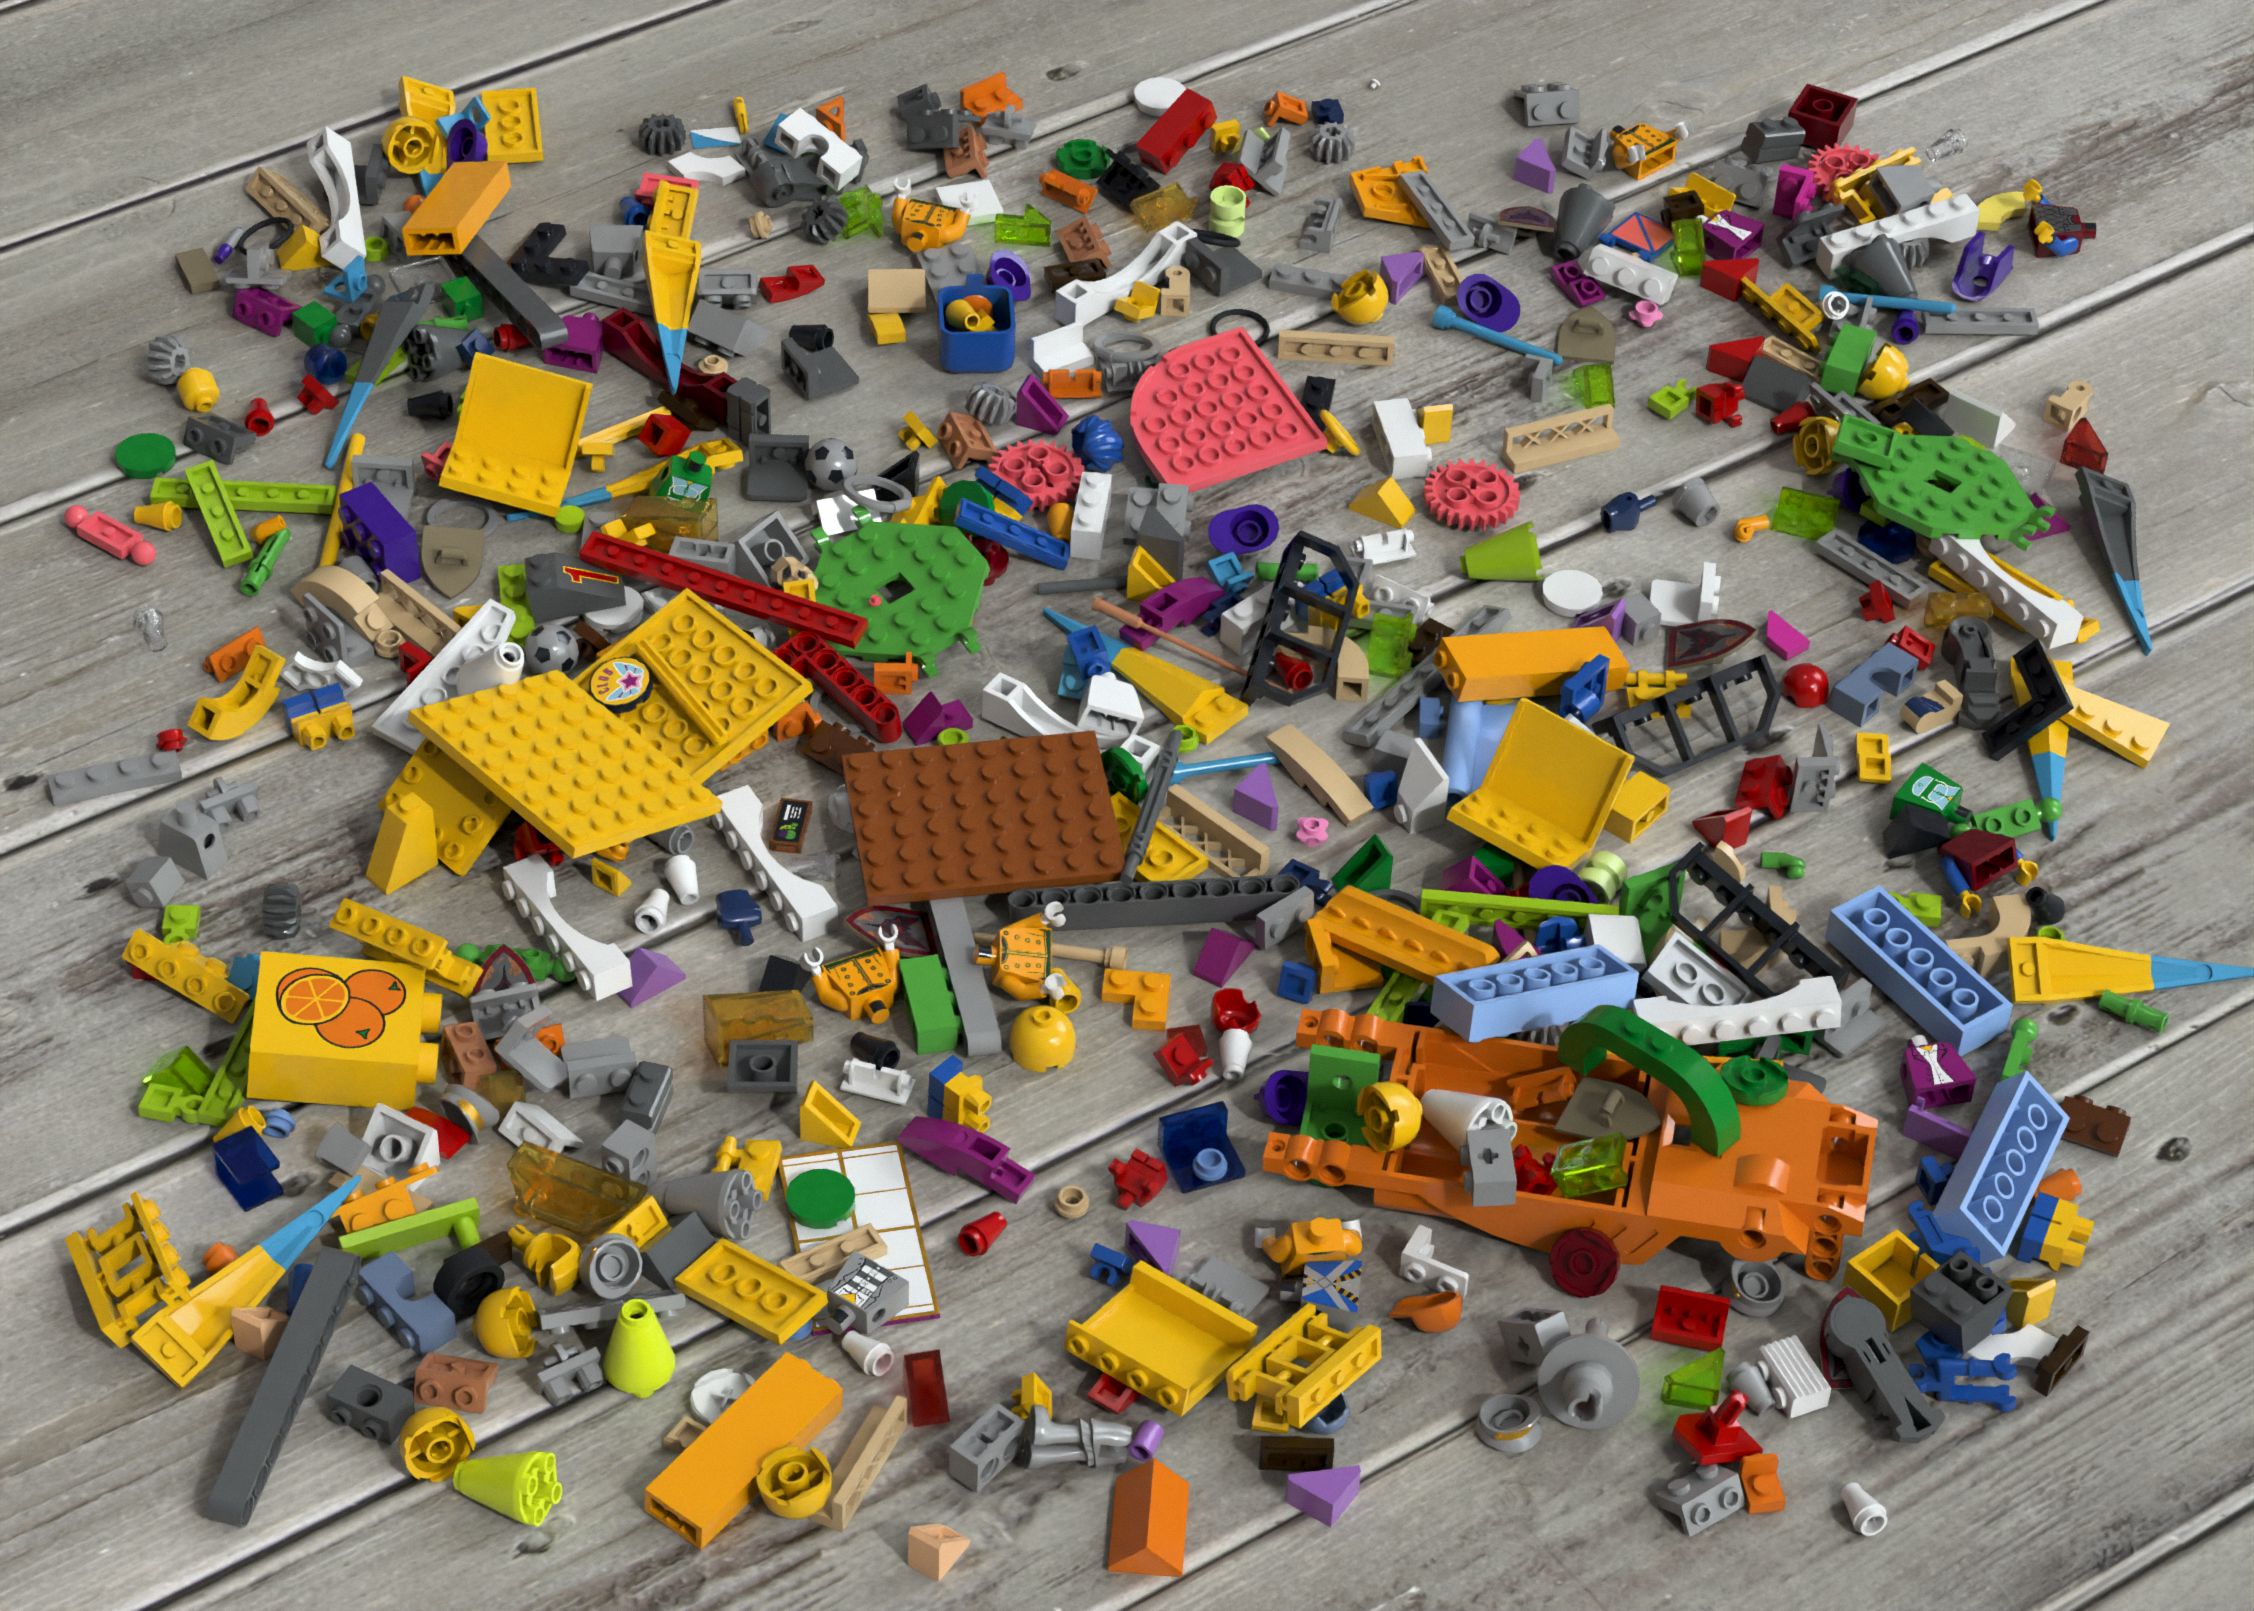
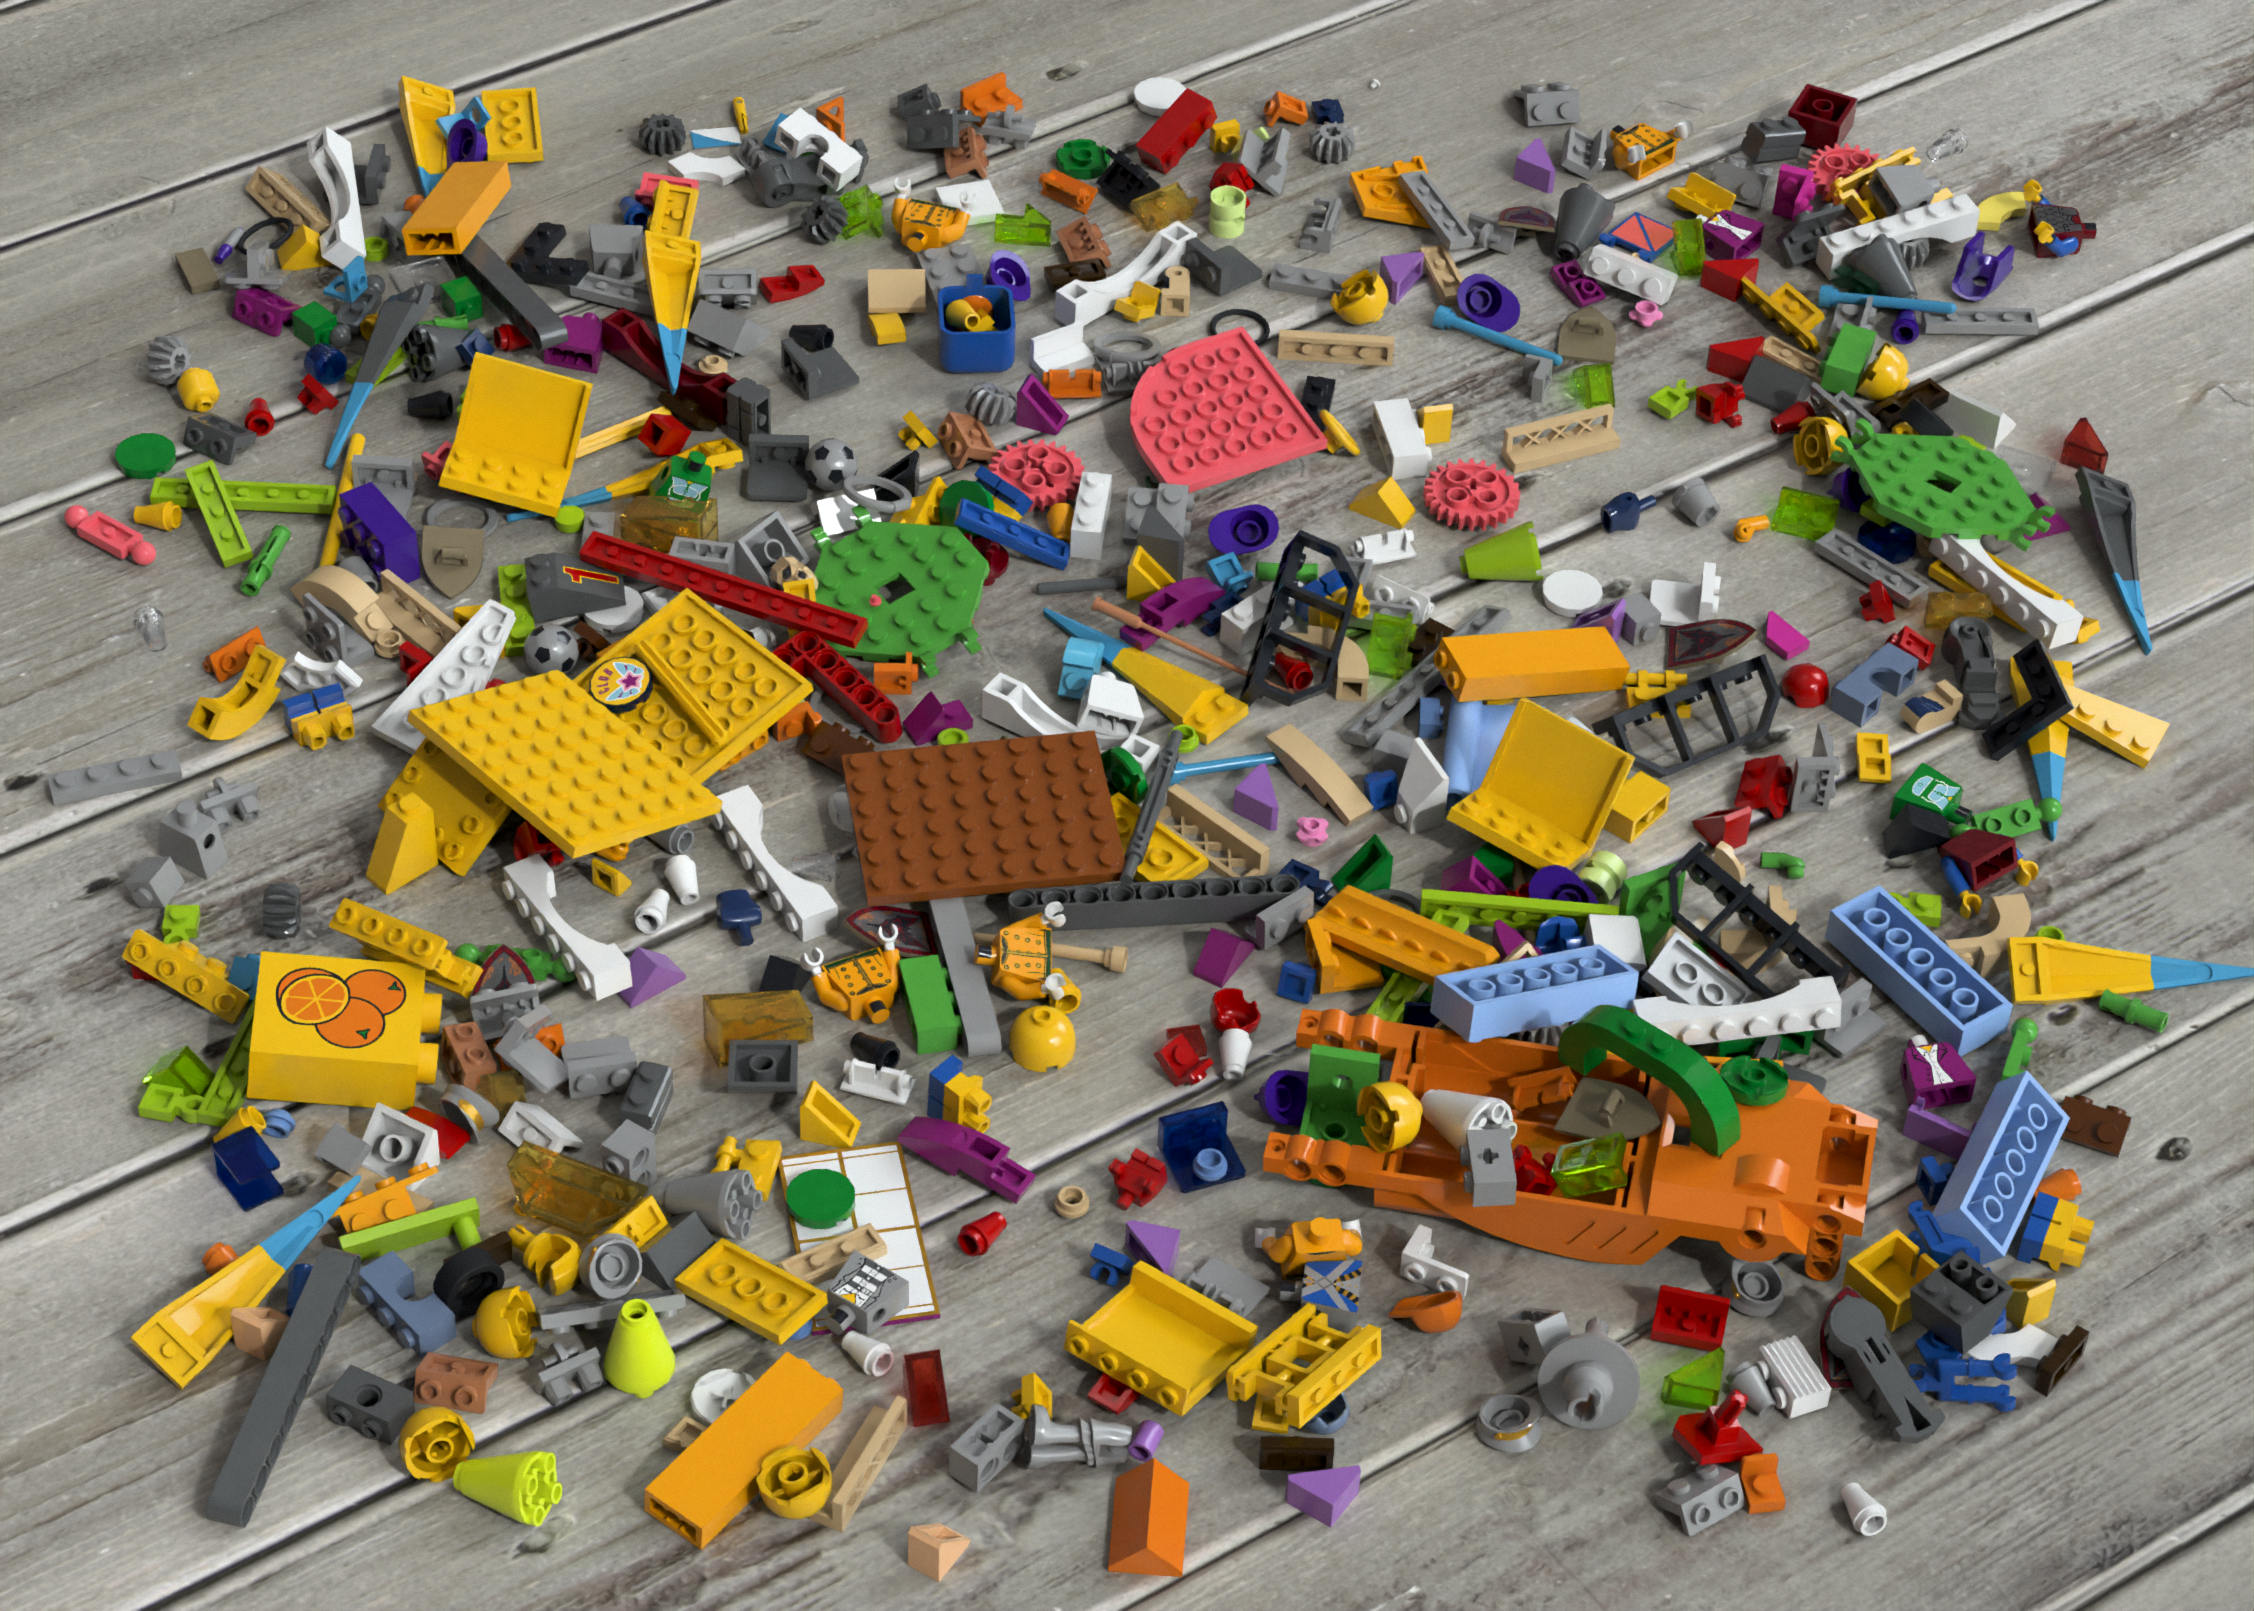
yellow fence [64,1191,192,1349] -> none
red plate [156,729,187,753] -> none
light orange arm [249,515,286,545] -> none
yellow cylinder [382,116,439,174] -> none
white cone [456,642,524,697] -> none
yellow tile [582,442,615,472] -> none
yellow bracket [600,519,656,547] -> none
tan plate [749,211,773,239] -> none
tile [769,798,813,854] -> none
blue bracket [1066,625,1111,680] -> none
blue hair [1071,415,1124,473] -> none
light orange plate [1102,968,1171,1031] -> none
black tyre [1191,229,1241,247] -> none
dark red tile [1549,1227,1620,1298] -> none
blue plate [1557,653,1610,724] -> none
dark brown bracket [1660,190,1704,234] -> none
white cone [1815,291,1849,320] -> none
bright green tile [1832,414,1900,470] -> none
black cone [2026,887,2065,925] -> none
tan leg [2042,380,2093,432] -> none

